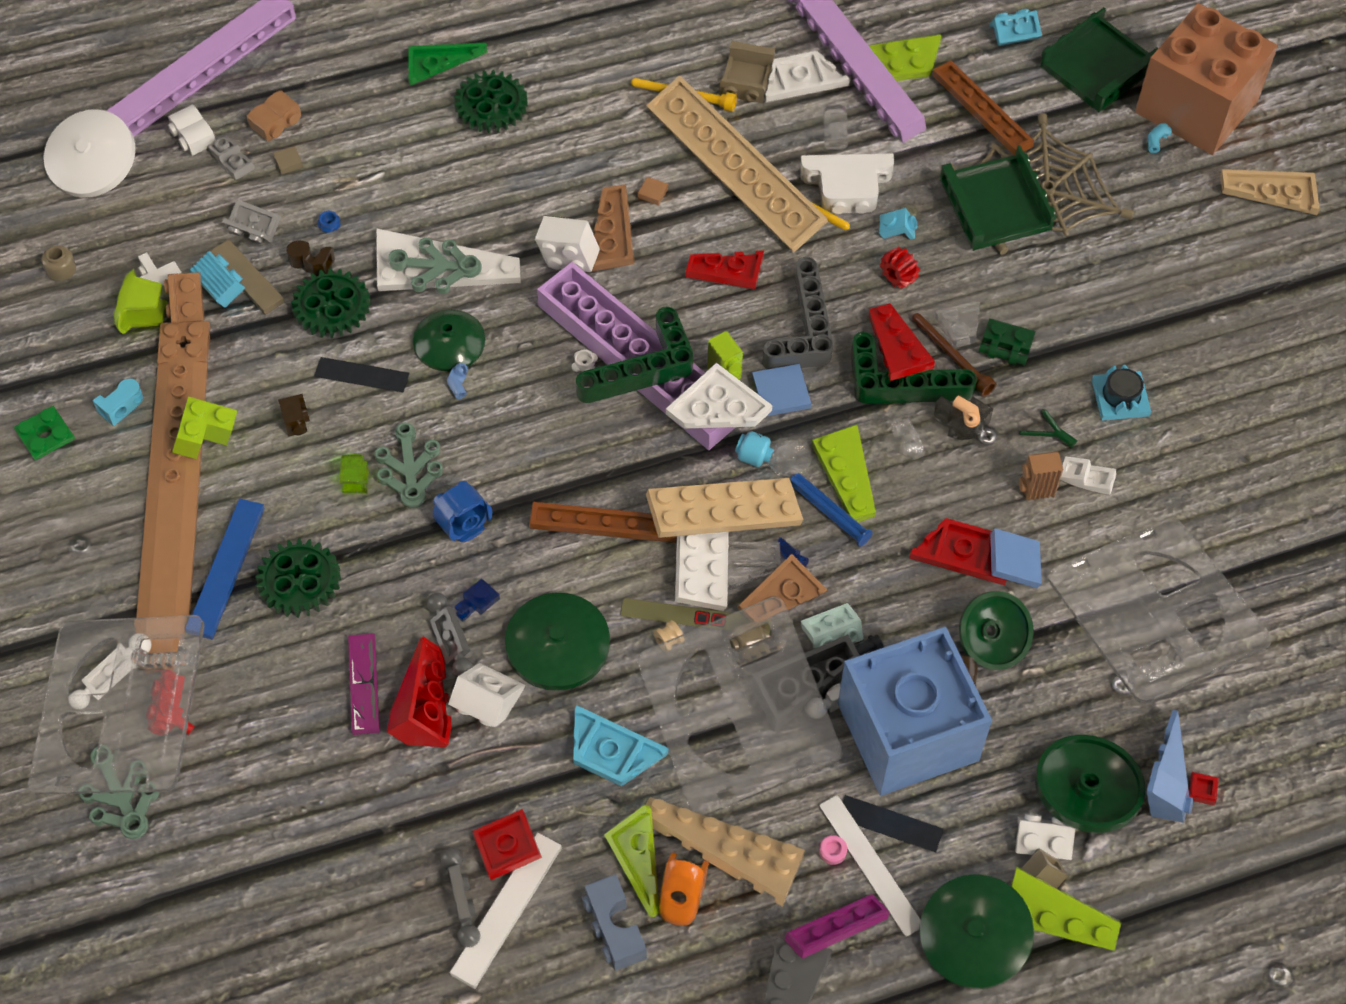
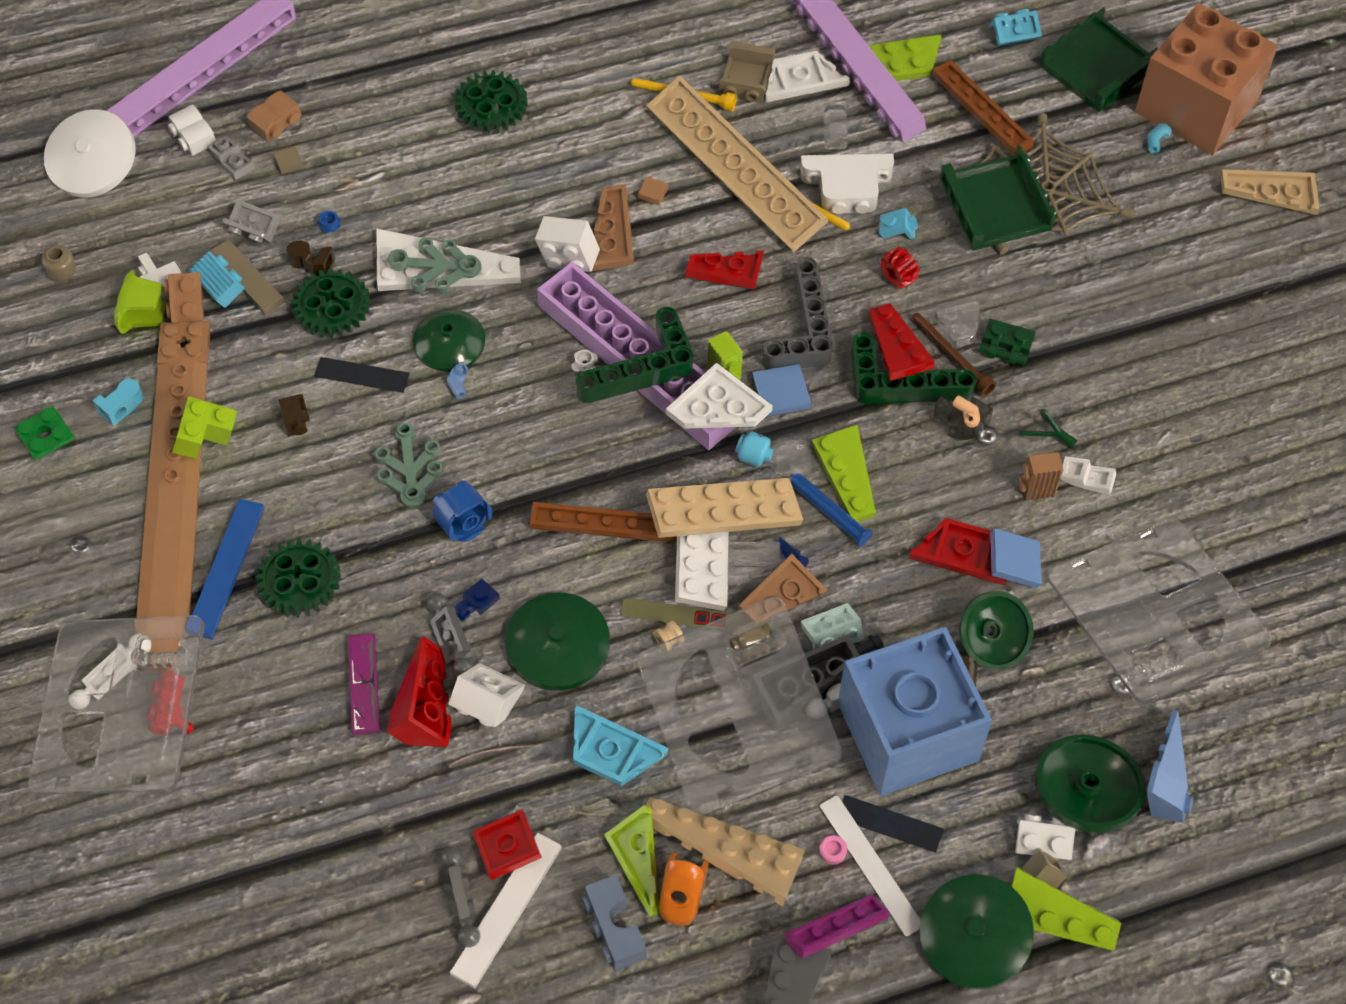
sand green plant [79,746,159,839] -> none
clear neon green window [340,453,369,494] -> none
green wing [408,43,487,85] -> none
clear plate [891,414,924,460] -> none
piece [1092,365,1151,421] -> none
red tile [1188,772,1219,805] -> none

